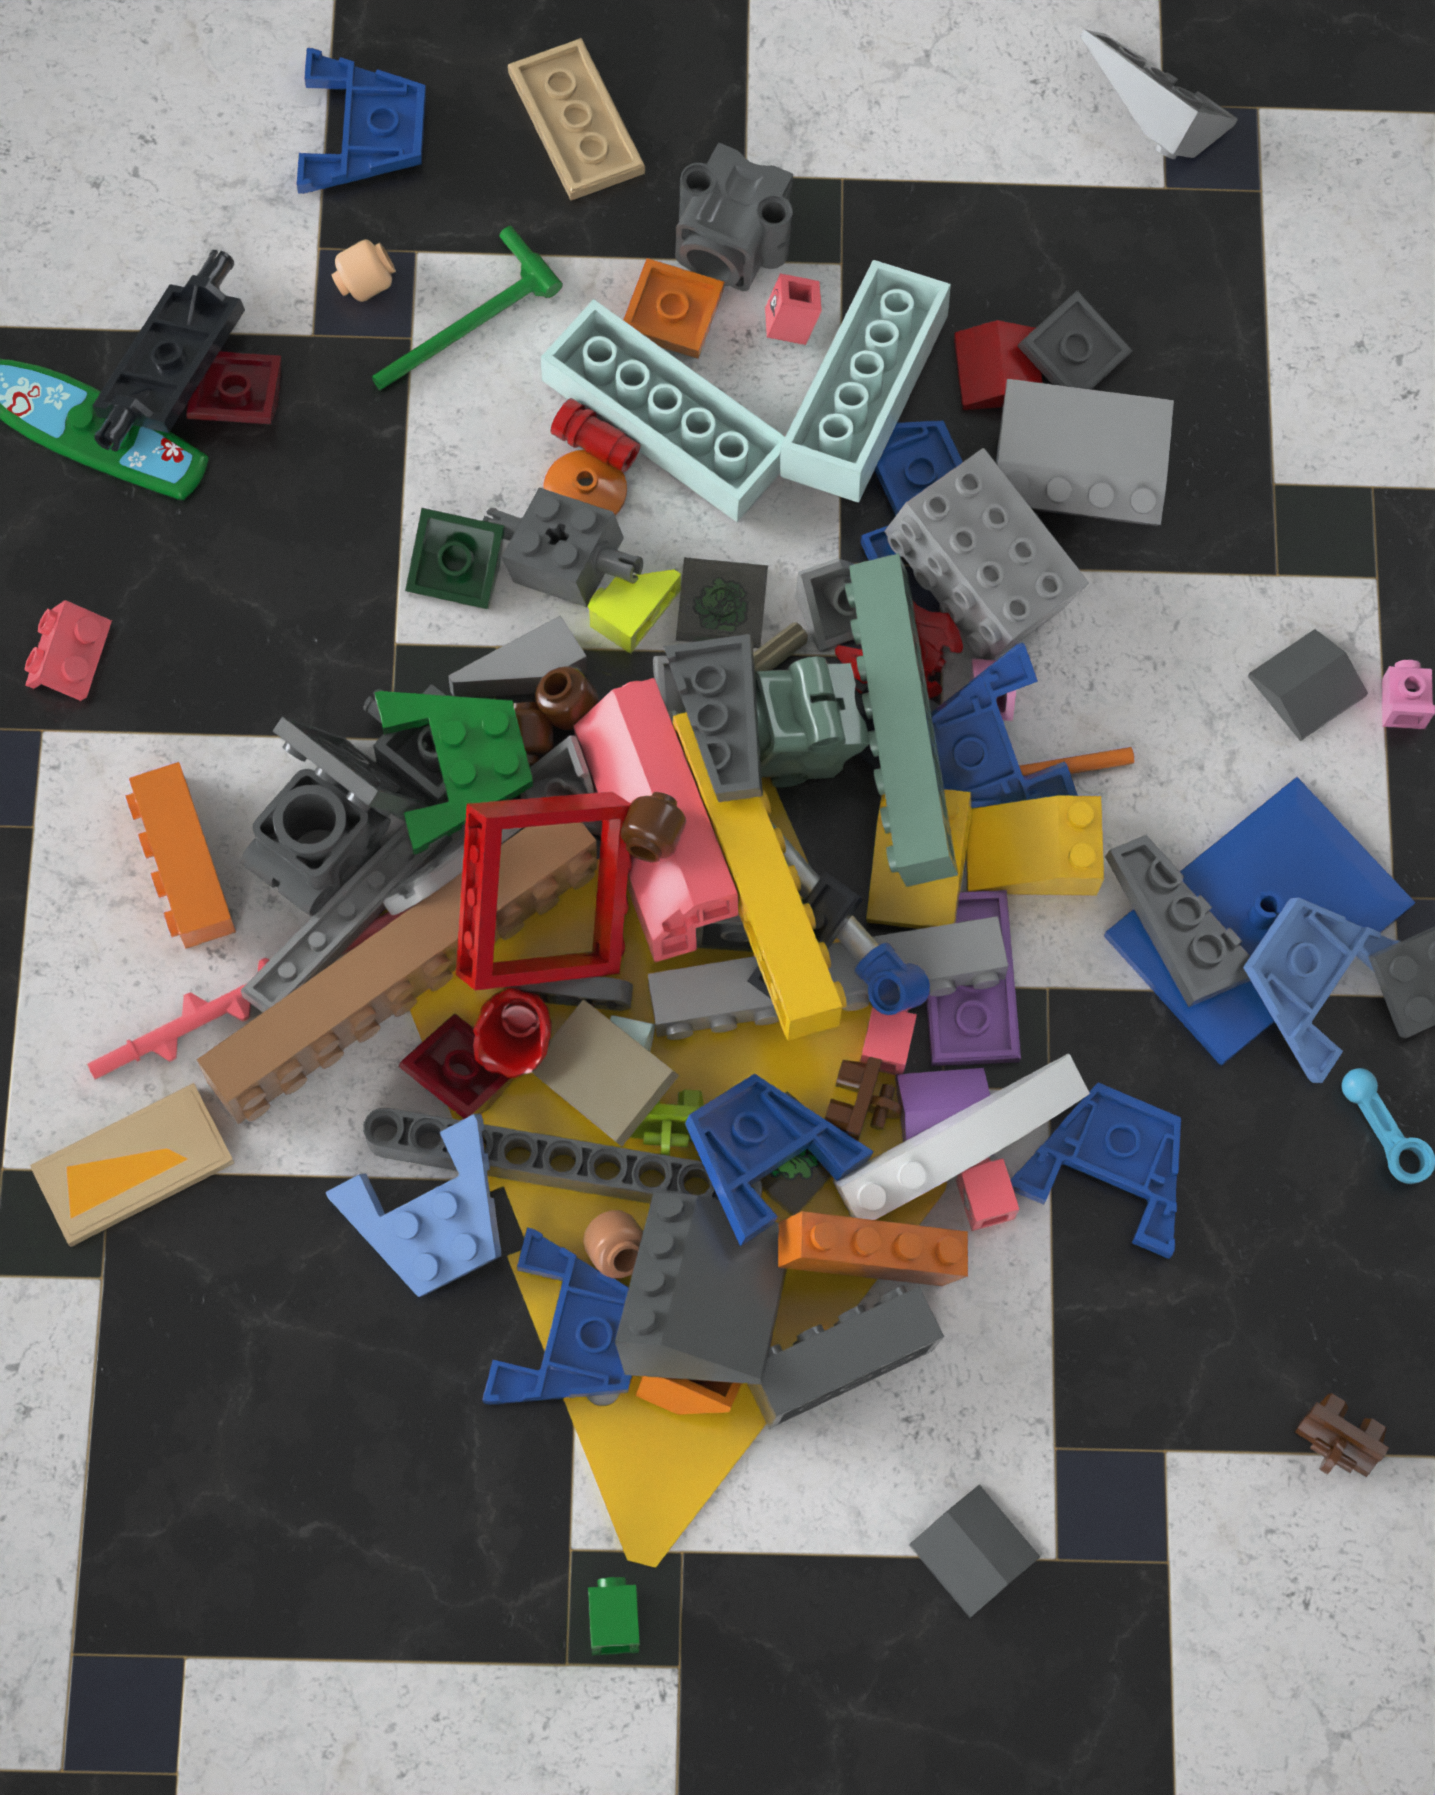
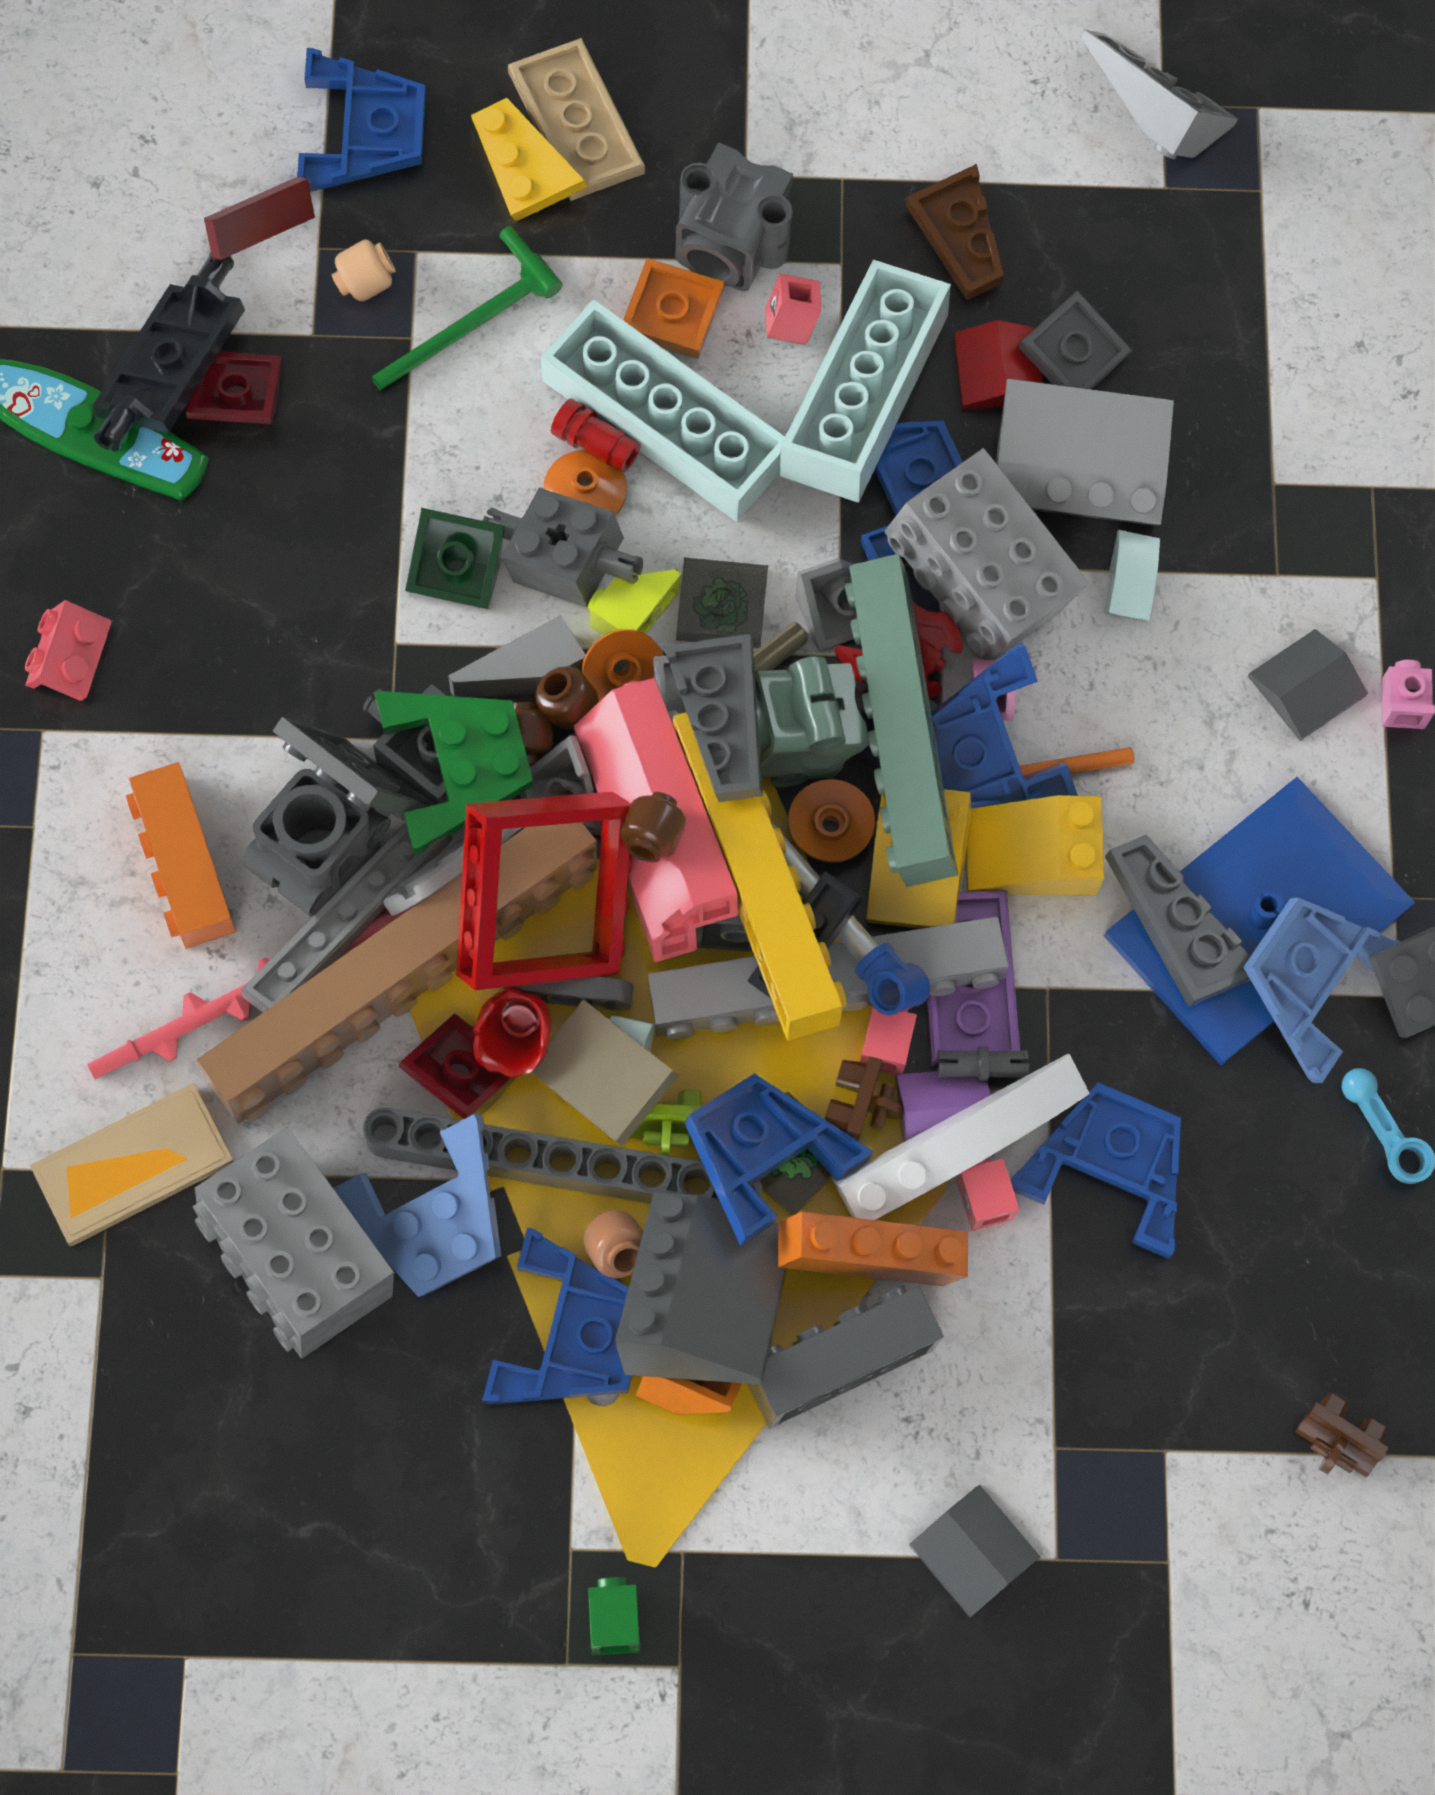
none -> light grey brick [193,1127,394,1359]
none -> dark red tile [204,176,315,260]
none -> yellow wing [471,98,588,222]
none -> orange dish [582,629,664,702]
none -> orange dish [788,779,875,863]
none -> reddish brown wing [906,164,1004,300]
none -> dark grey pin [936,1047,1029,1082]
none -> light aqua slope [1105,530,1160,621]

